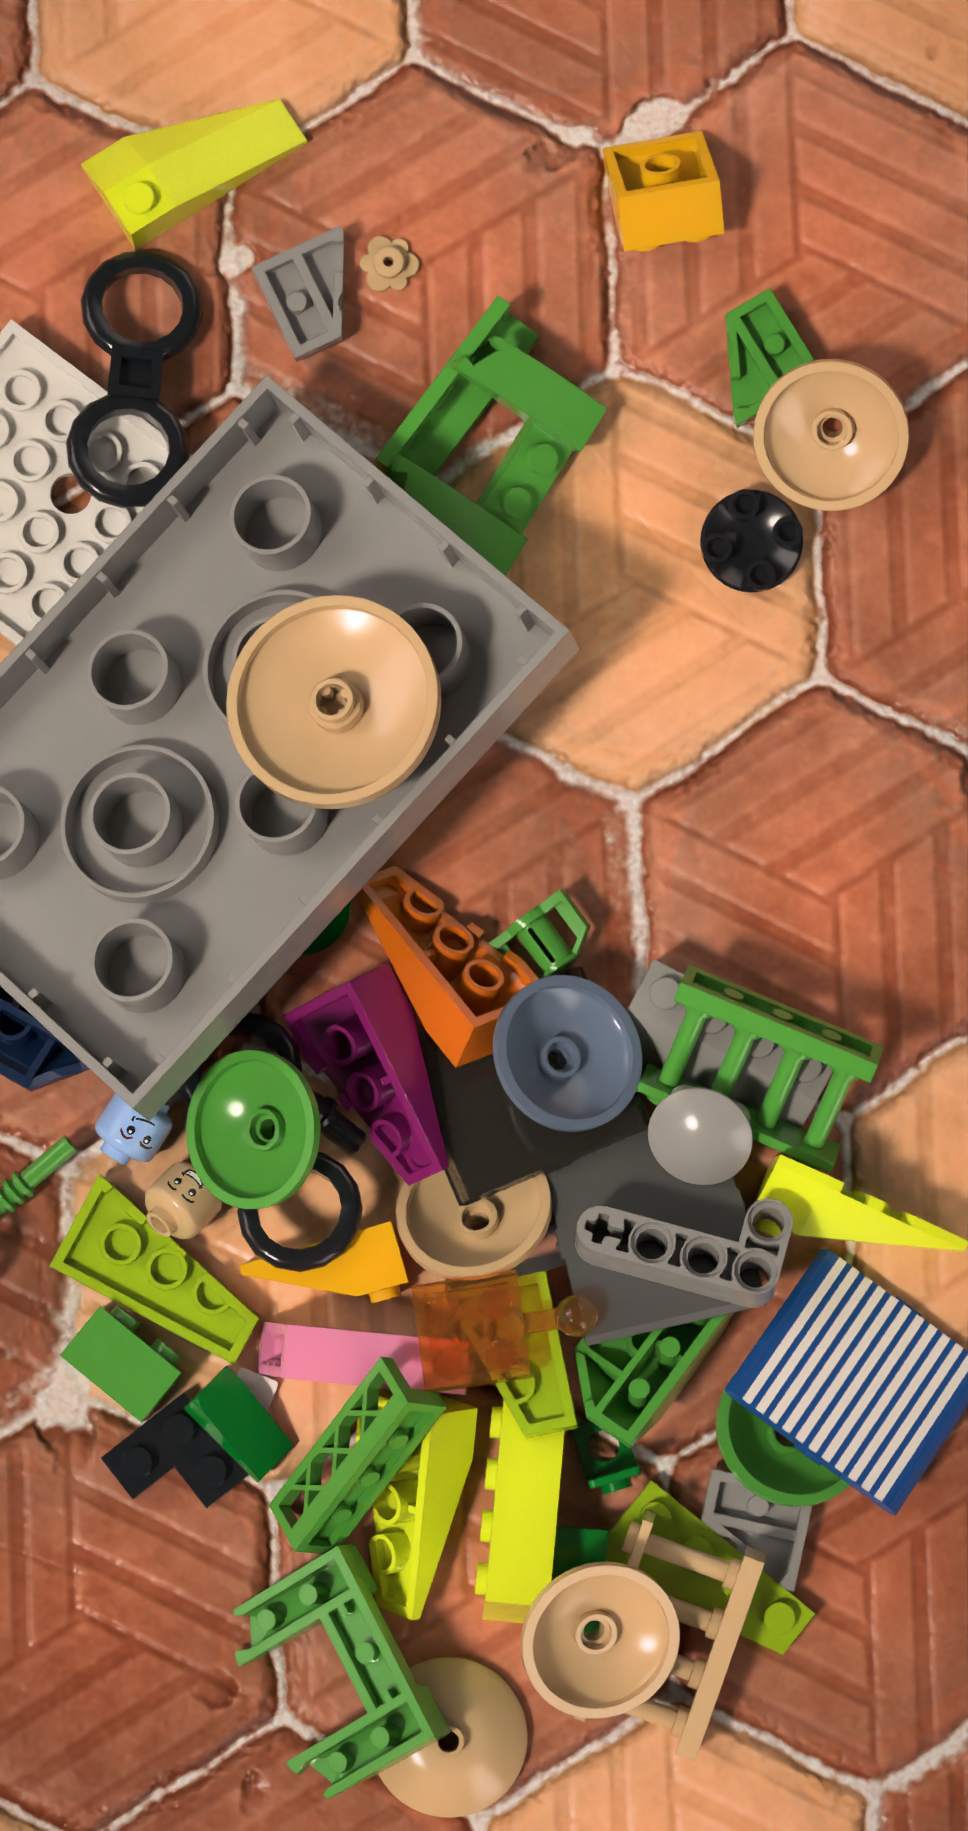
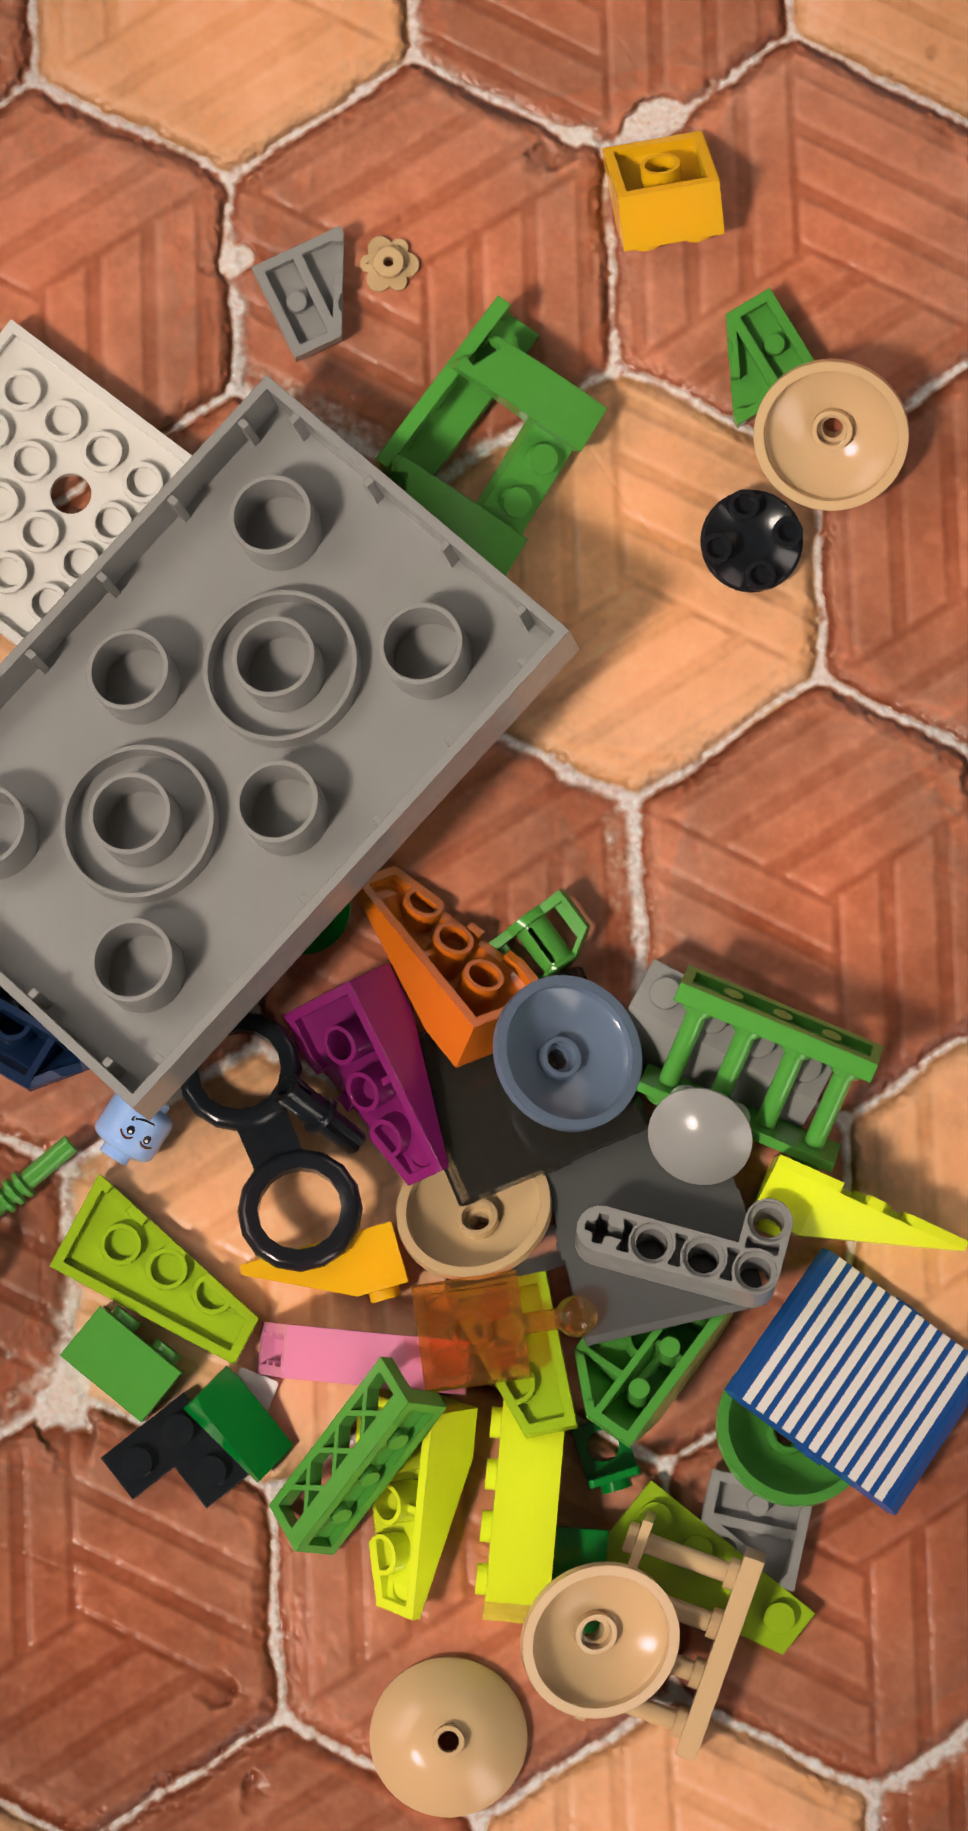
black bar [66,251,203,508] -> none
neon yellow wedge [81,98,307,250] -> none
tan head [145,1162,222,1239] -> none
bright green dish [186,1050,321,1209] -> none
tan dish [226,595,441,809] -> none
bright green wedge [234,1544,451,1799] -> none

